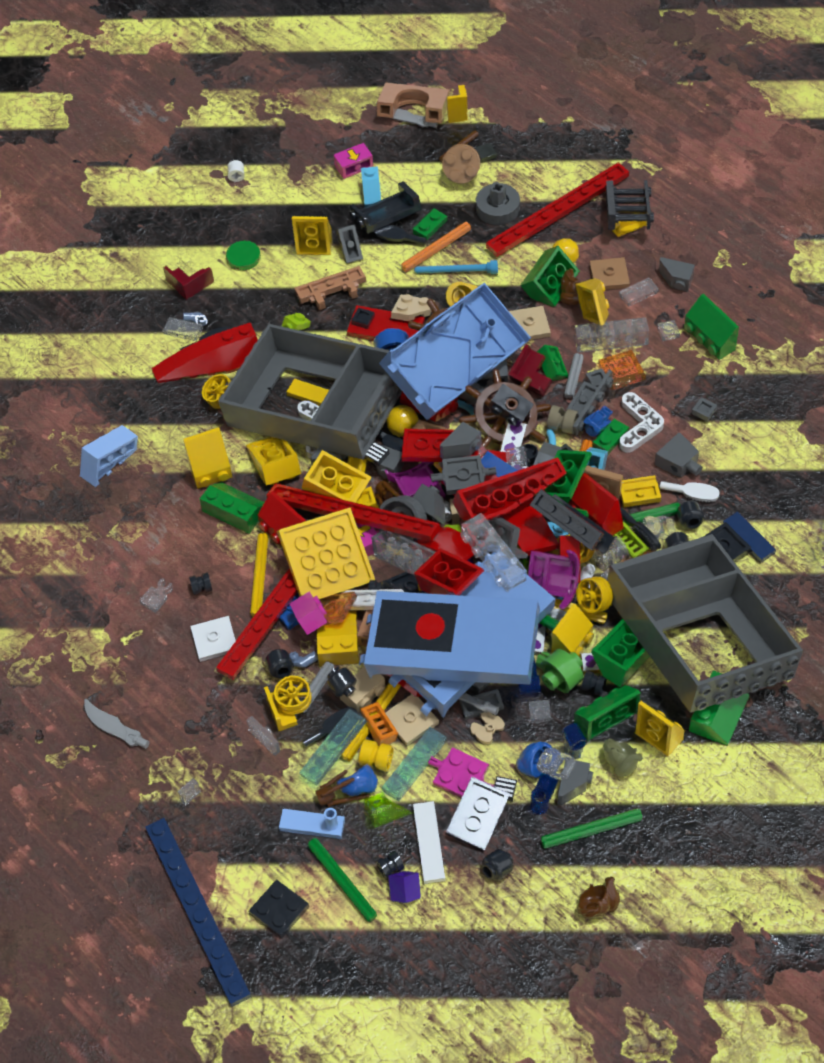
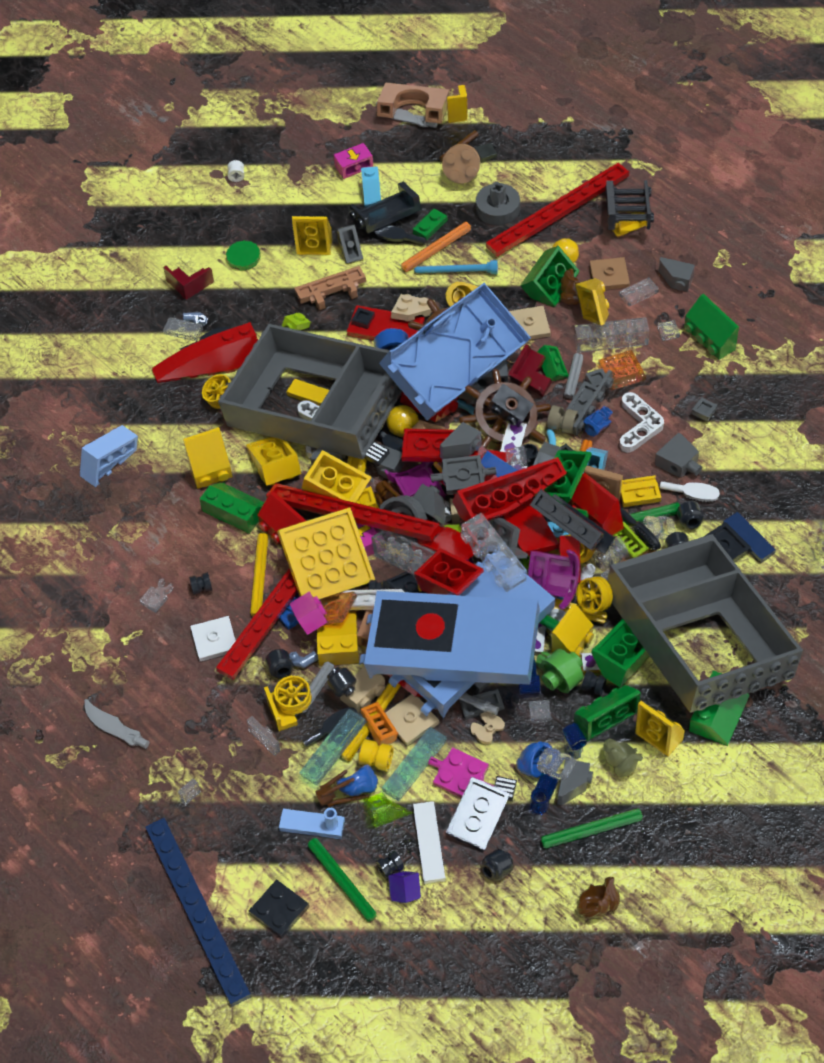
green plate [592,418,629,456] -> none

